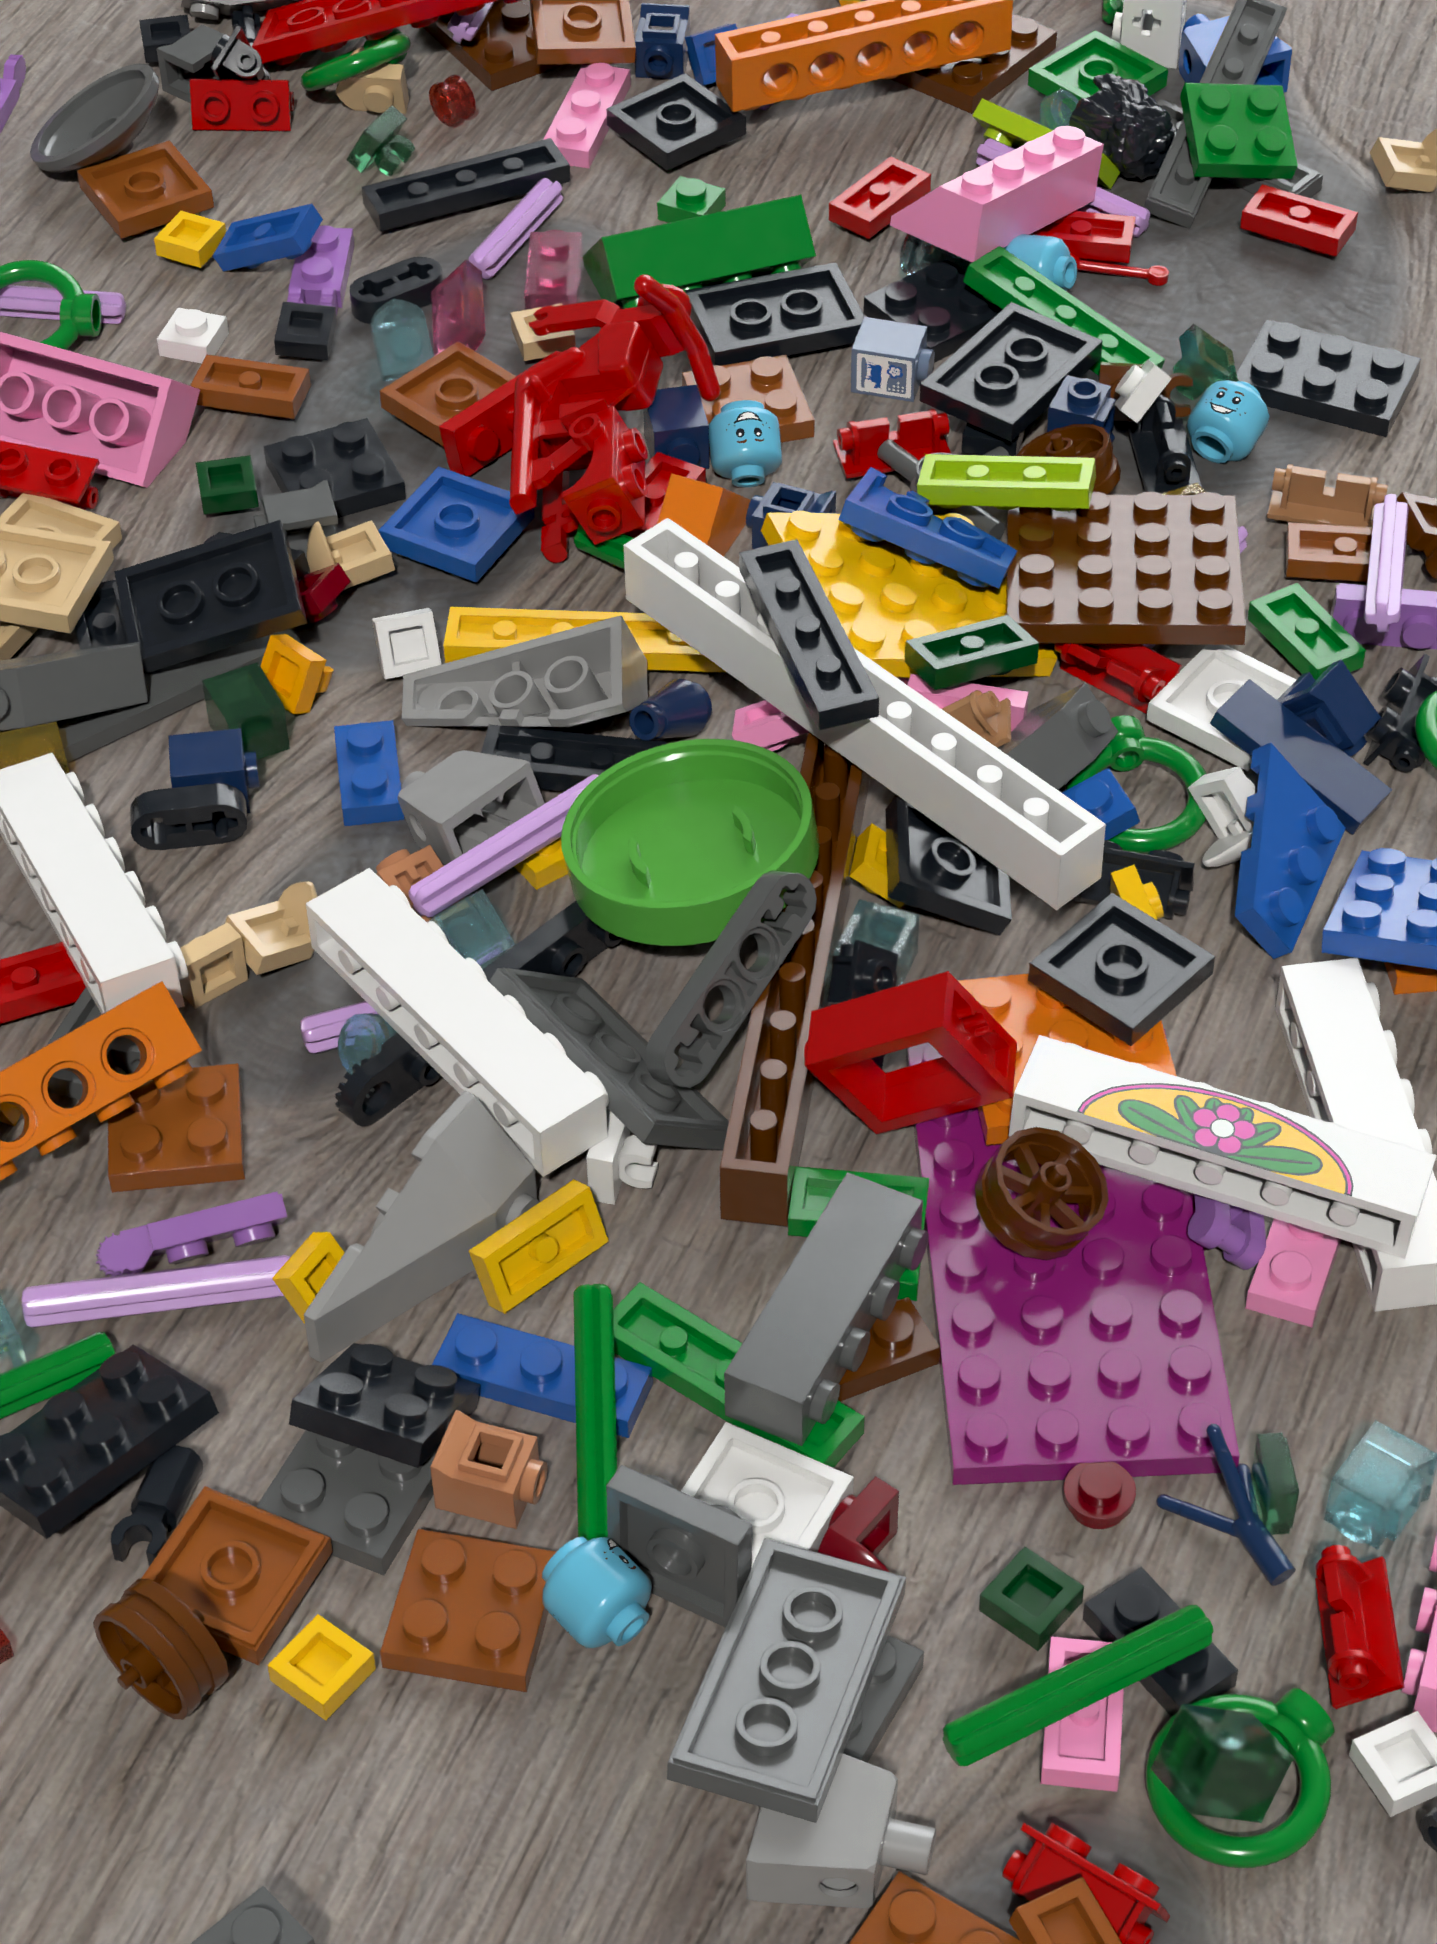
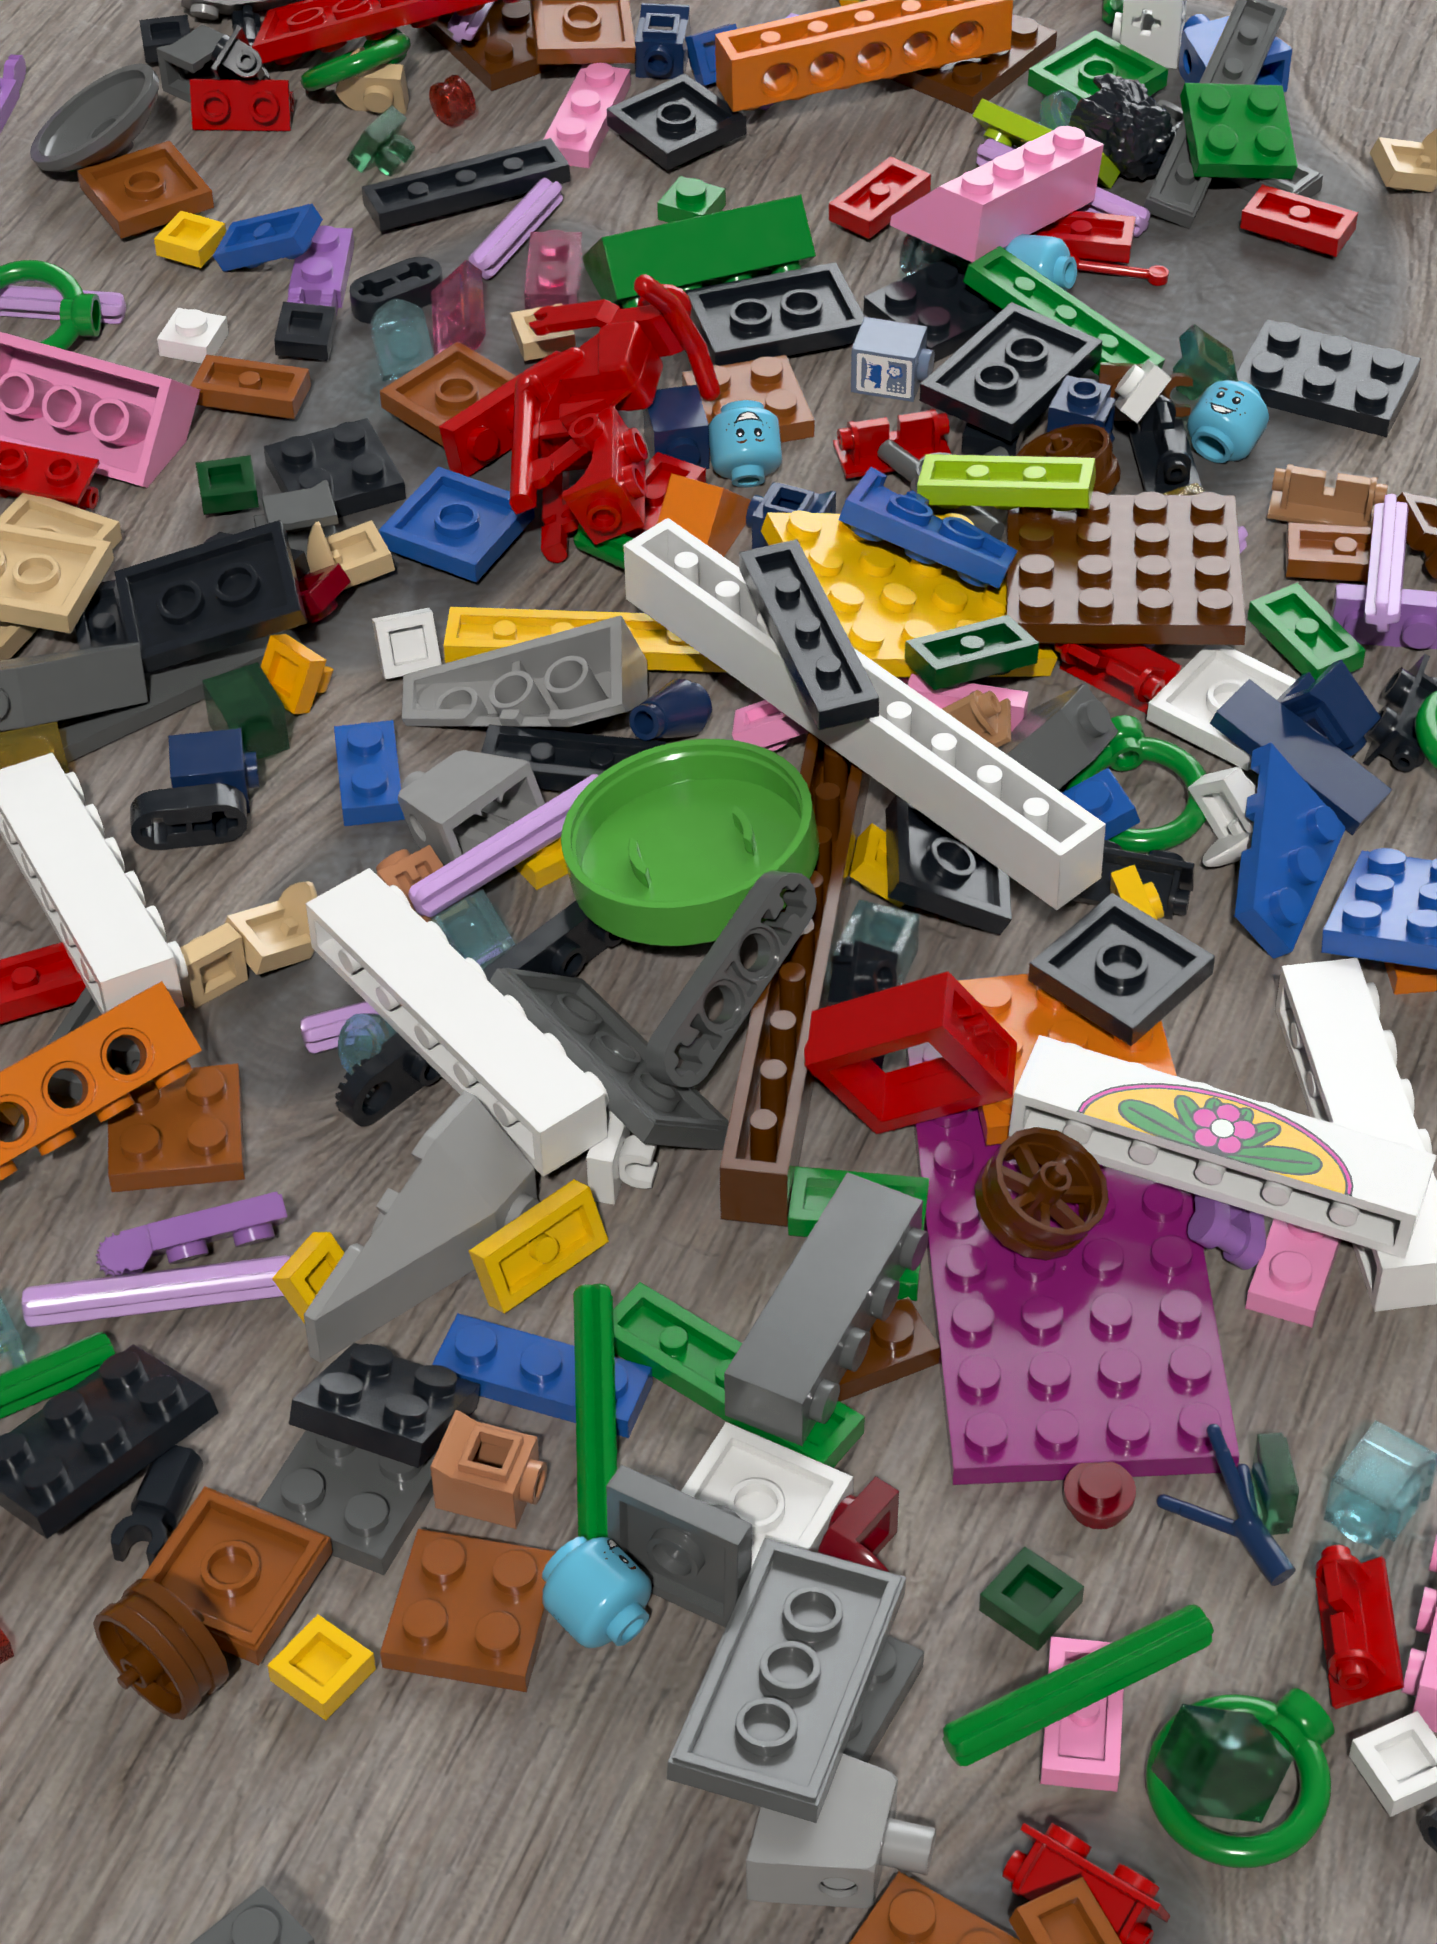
black plate [1083,1567,1238,1717] -> none

